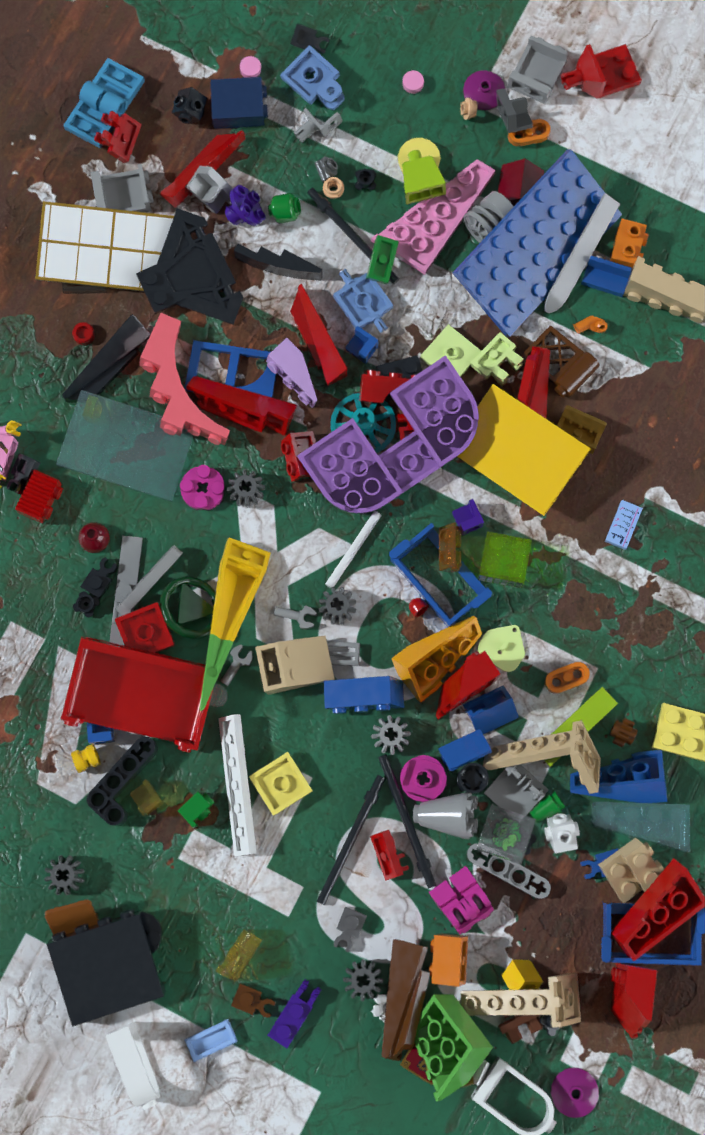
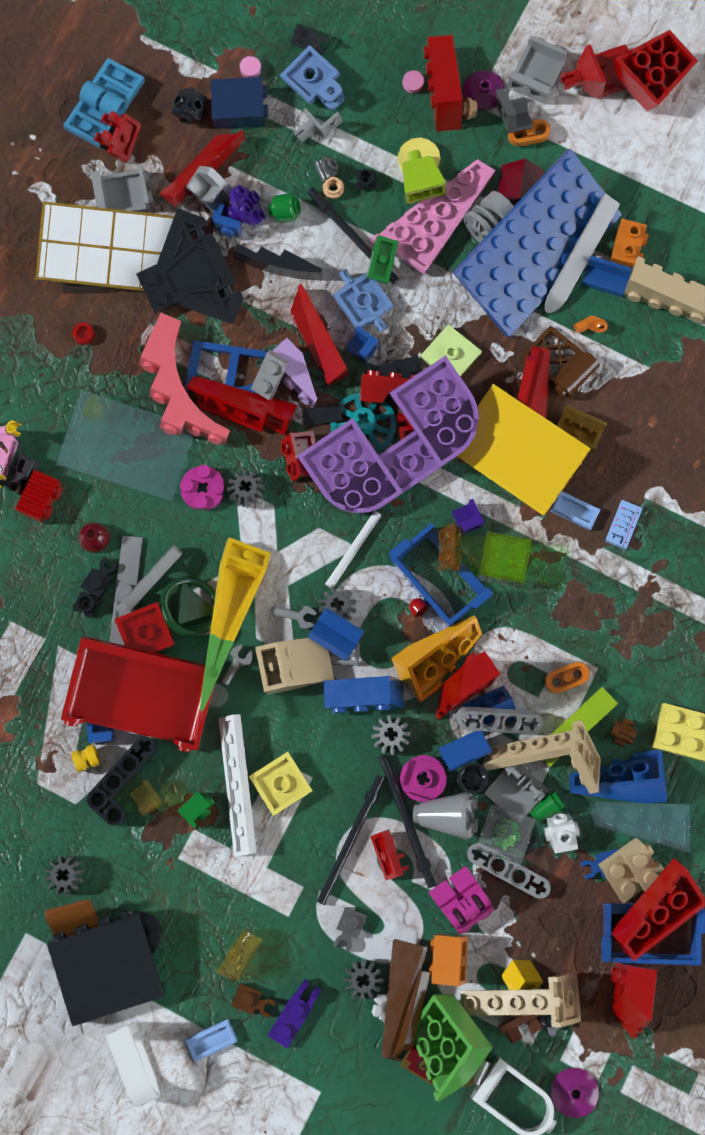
black wedge [62,314,151,403] -> none
yellowish green plate [471,332,524,387] -> none
yellowish green piece [478,625,525,672] -> none
none -> blue bracket [212,203,242,238]
none -> light grey plate [251,350,289,400]
none -> black sticker [302,404,342,426]
none -> blue panel [308,608,364,661]
none -> red wedge [423,35,463,132]
none -> light grey beam [455,706,543,734]
none -> light blue tile [550,491,600,530]
none -> red wedge [613,30,698,112]

